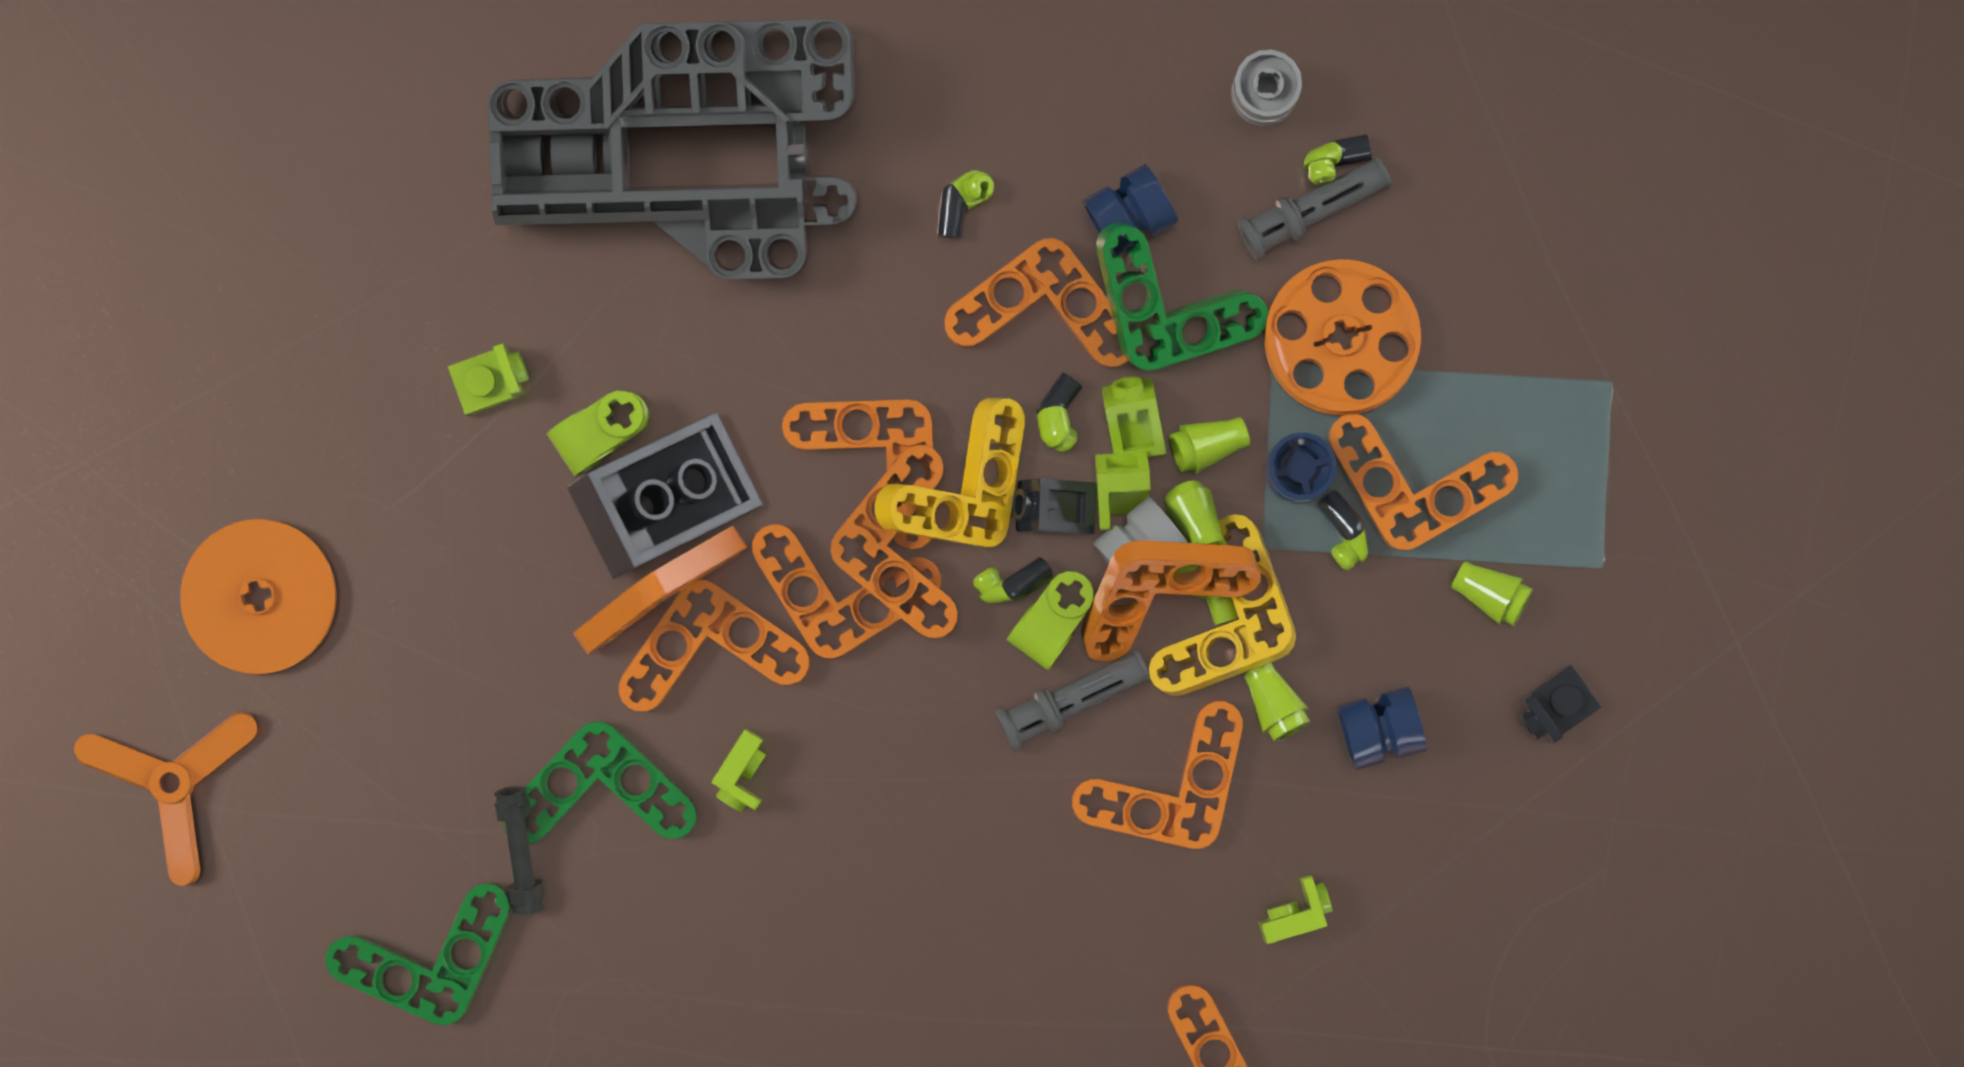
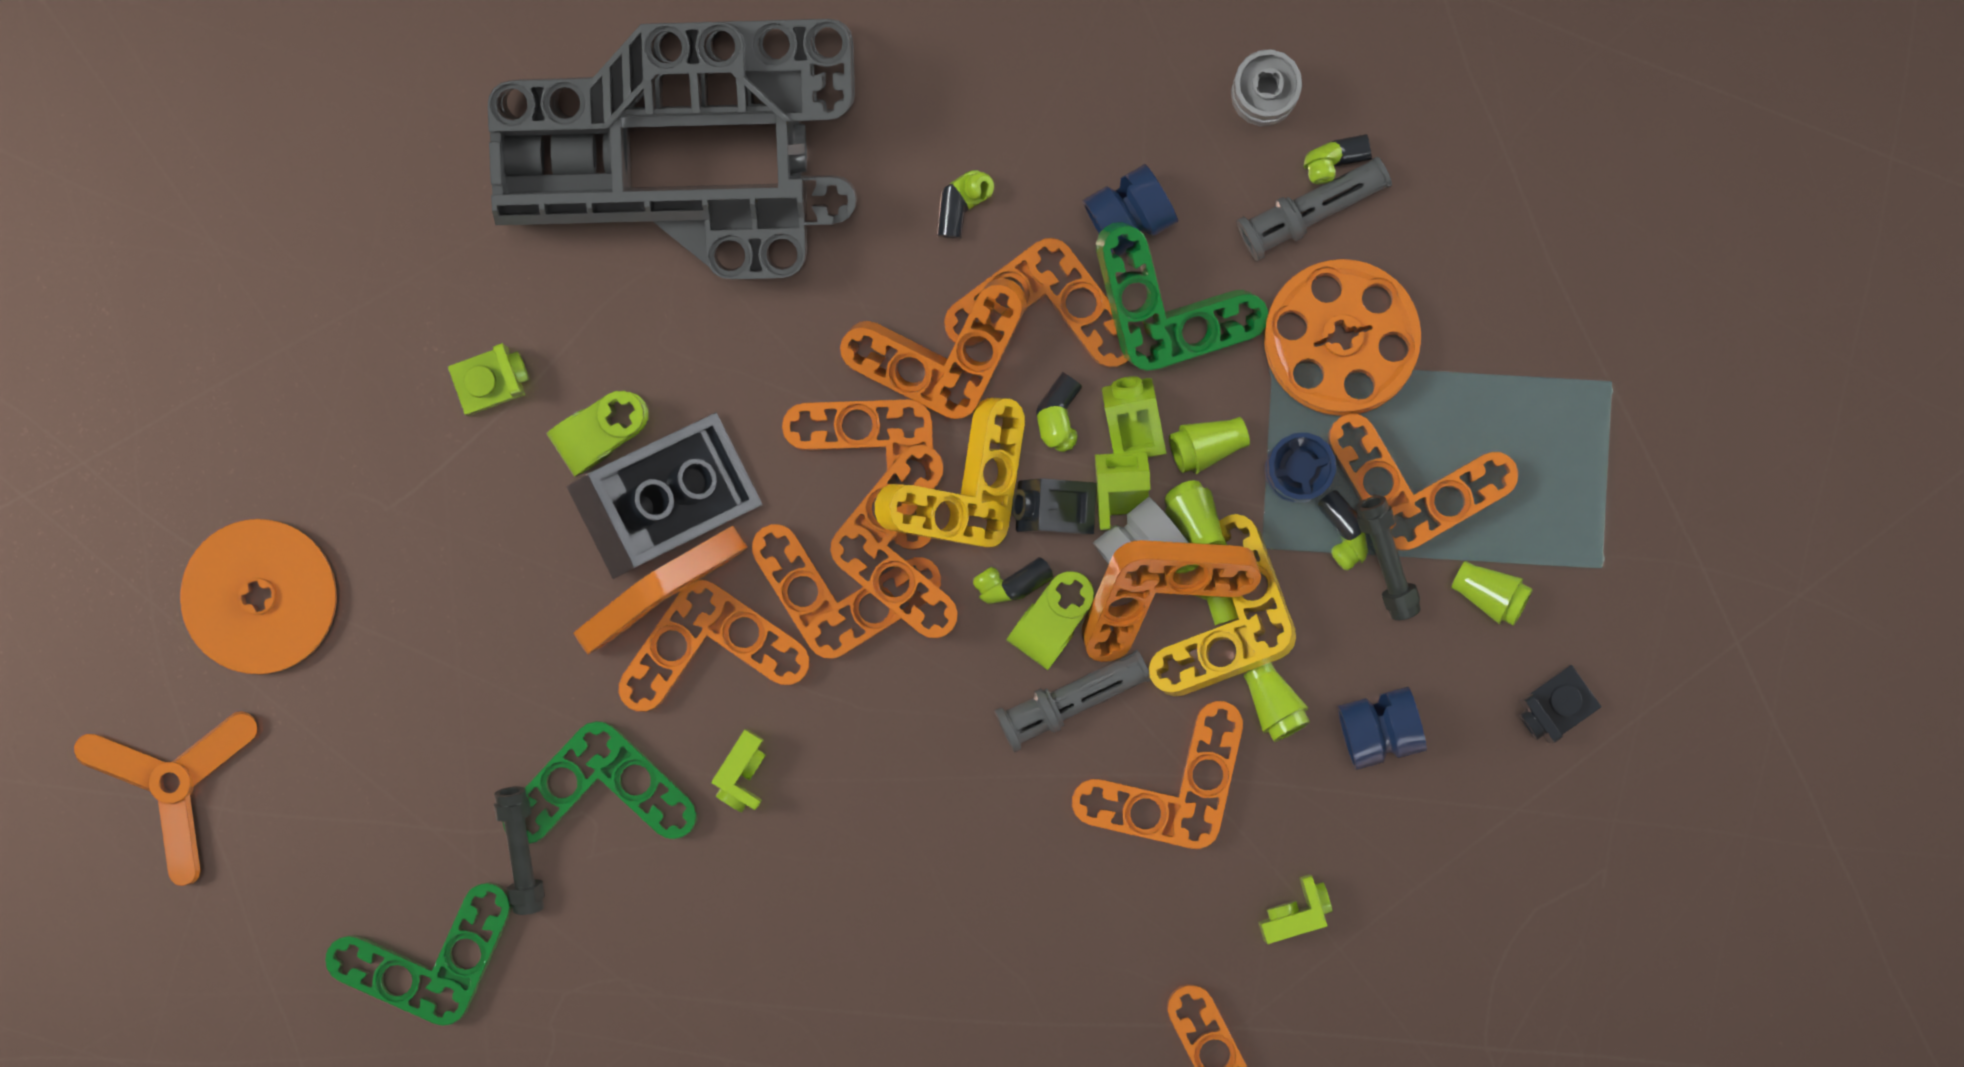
none -> orange beam [840,278,1026,419]
none -> pearl dark grey bar [1356,496,1421,621]

